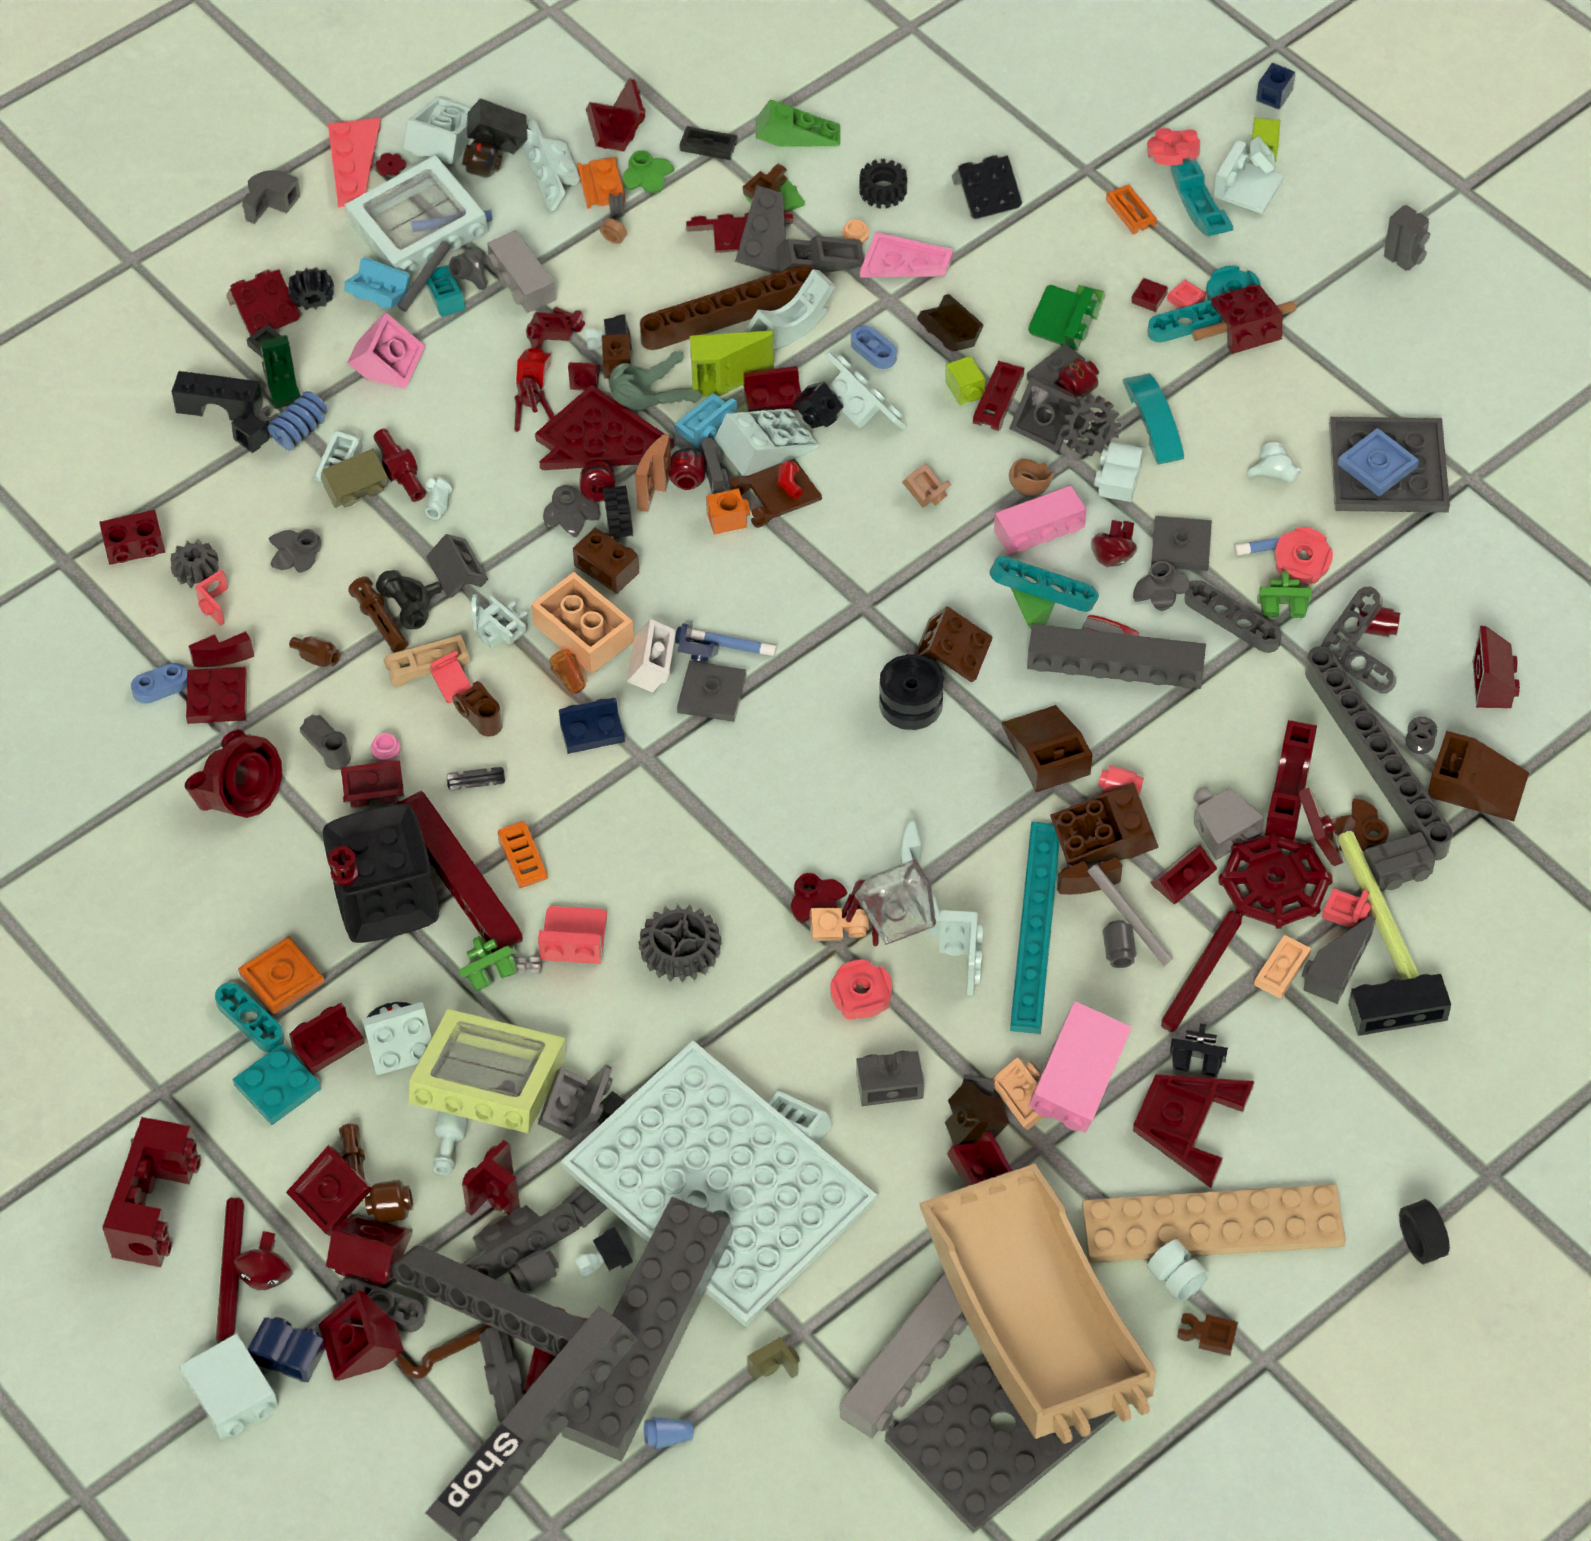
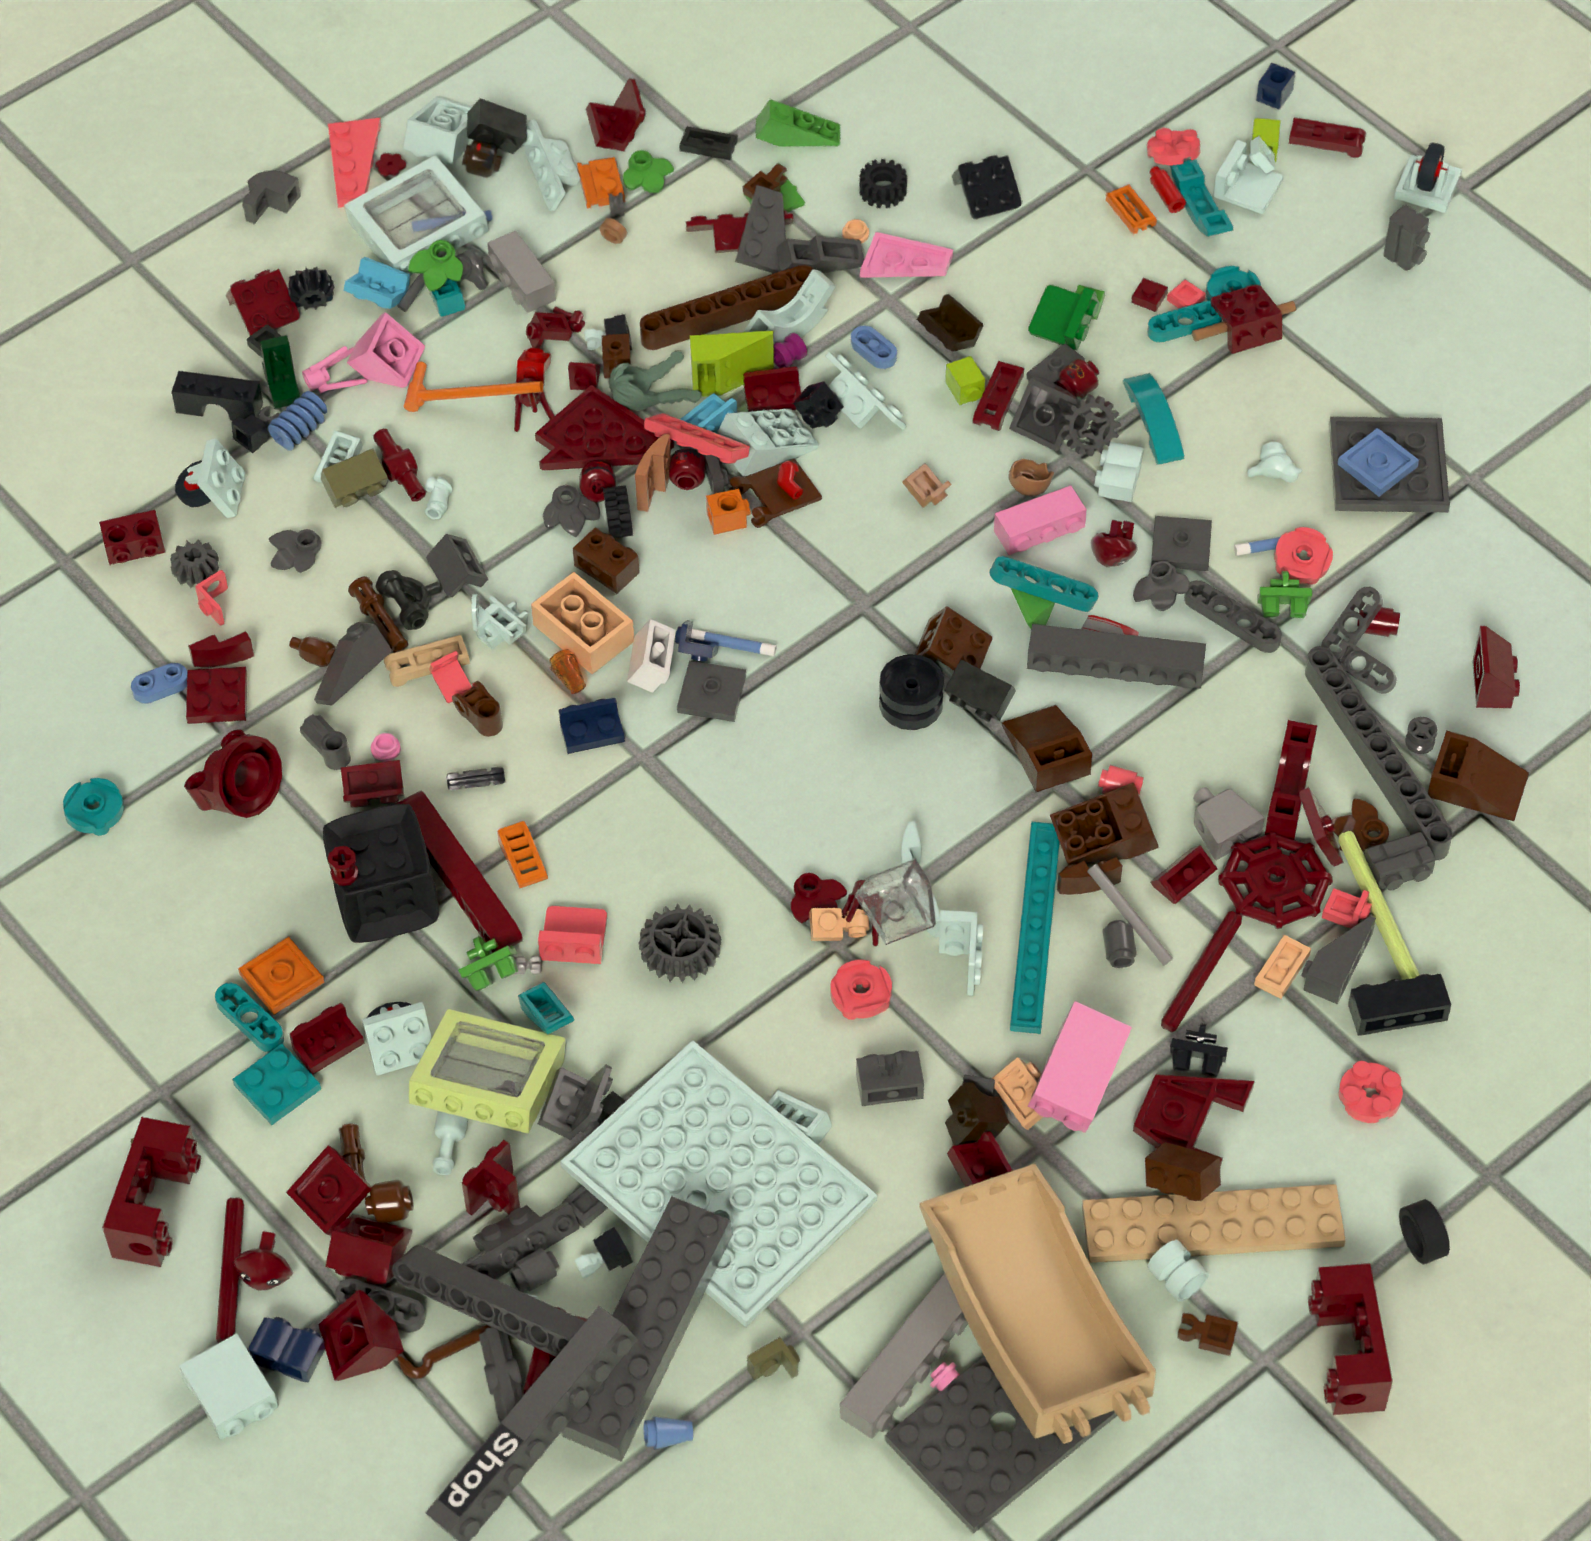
none -> teal plate [63,778,124,836]
none -> light aqua plate [175,438,245,518]
none -> bright pink plant [302,346,368,394]
none -> dark grey slope [314,622,392,706]
none -> orange bar [404,362,543,412]
none -> bright green plate [408,240,463,292]
none -> teal slope [518,982,574,1035]
none -> coral plate [644,413,750,464]
none -> magenta wheel [773,333,807,368]
none -> bright pink plate [930,1362,960,1391]
none -> pearl dark grey brick [944,660,1016,722]
none -> reddish brown brick [1145,1142,1221,1201]
none -> red cylinder [1149,166,1186,213]
none -> dark red plate [1289,117,1366,158]
none -> dark red plate [1308,1263,1393,1415]
none -> coral plate [1339,1061,1403,1123]
none -> light aqua plate [1394,142,1462,213]

